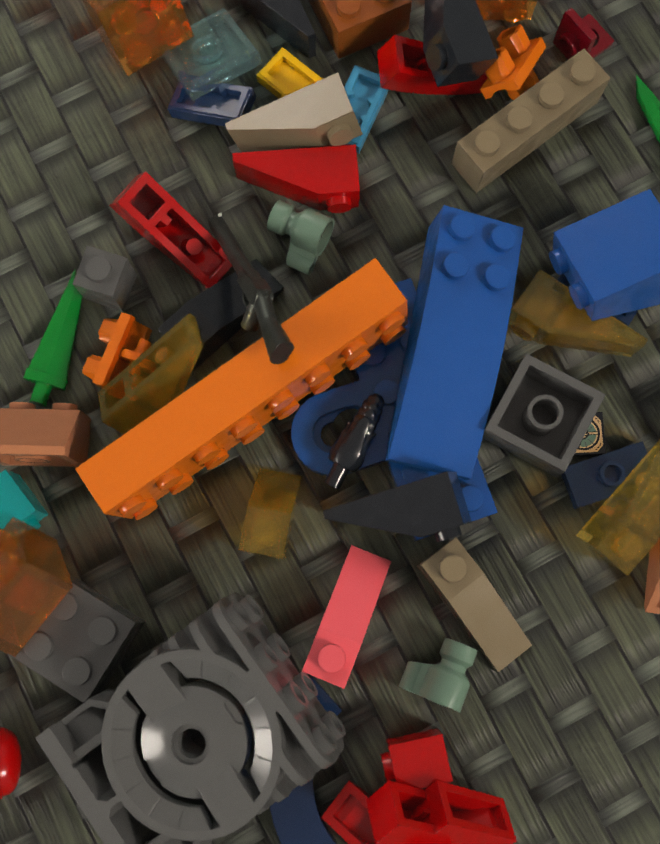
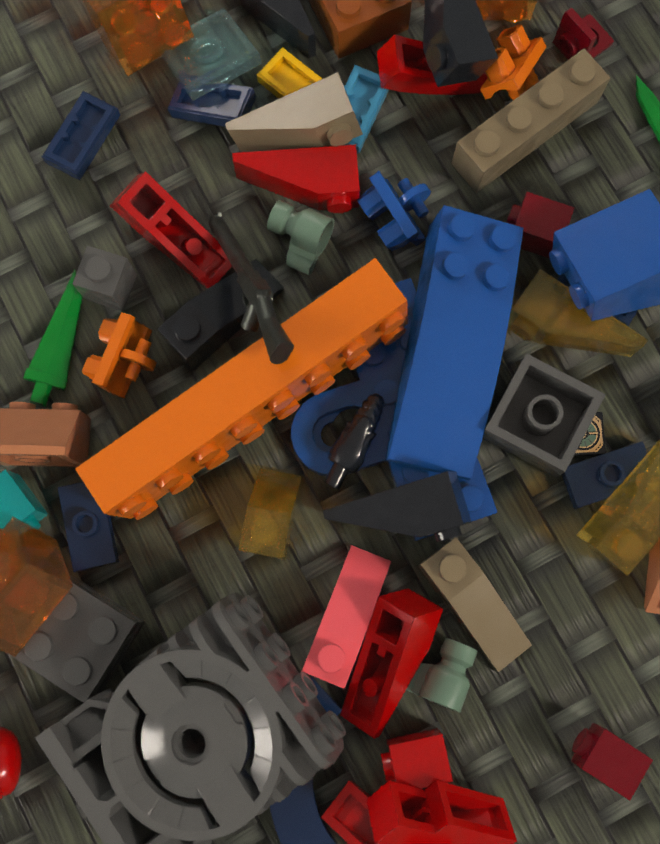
clear yellow slope [98,313,203,434] -> none
none -> dark blue plate [42,91,120,180]
none -> dark blue plate [58,482,119,572]
none -> red slope [340,588,443,739]
none -> blue hips [357,171,431,251]
none -> dark red brick [506,192,575,259]
none -> dark red brick [571,723,653,801]

